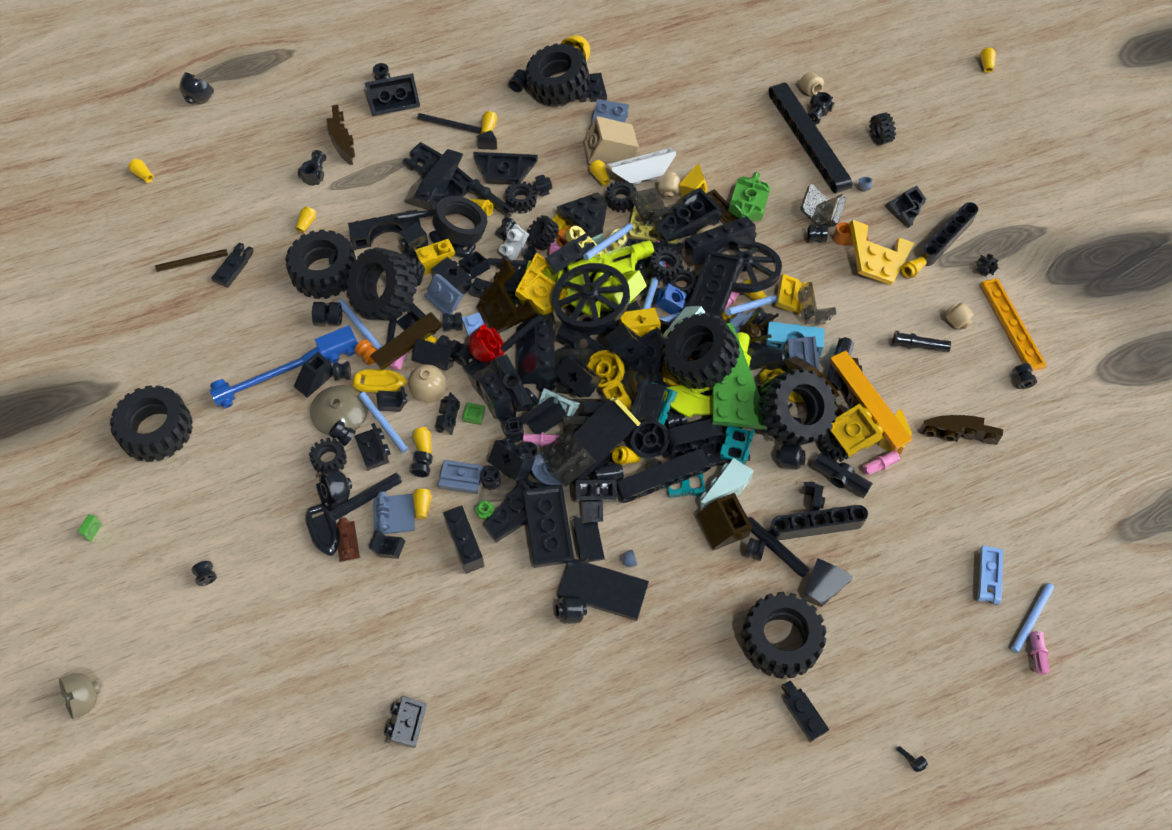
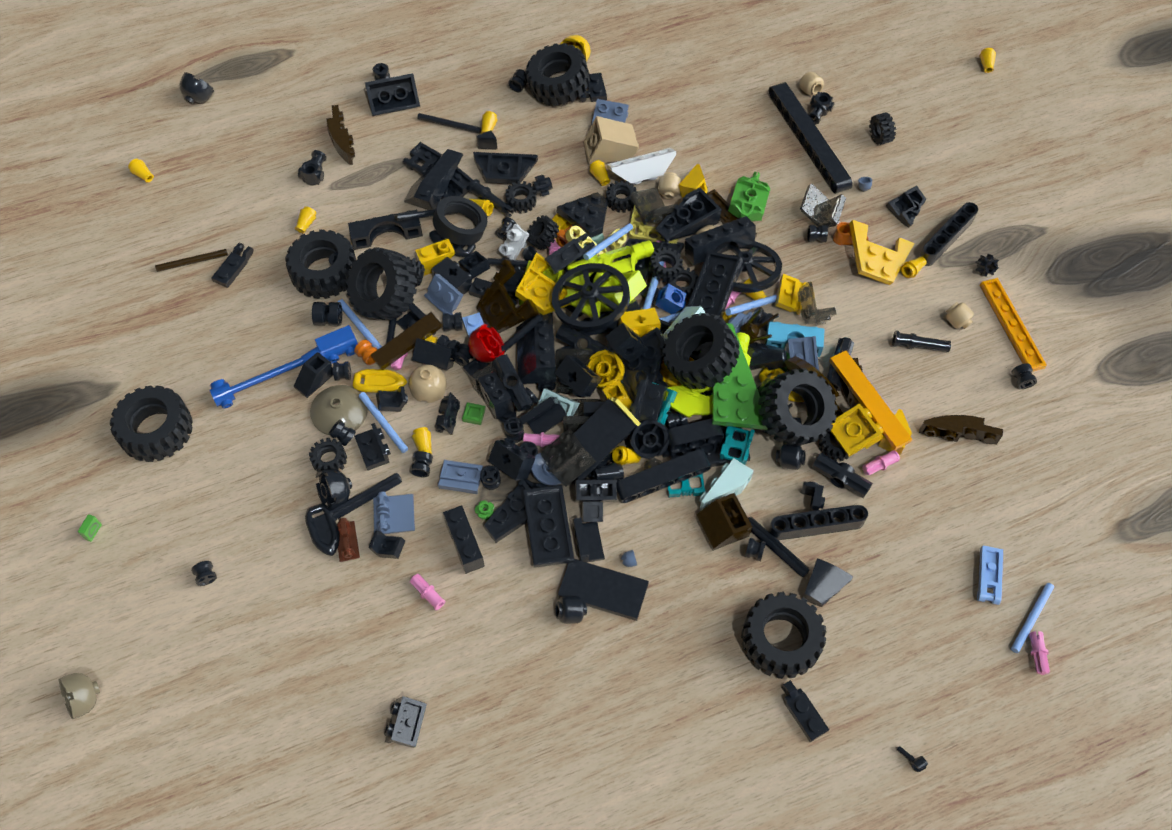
black brick [399,222,429,262] -> none
yellow cone [412,489,432,519] -> none
none -> bright pink axle [410,574,446,610]

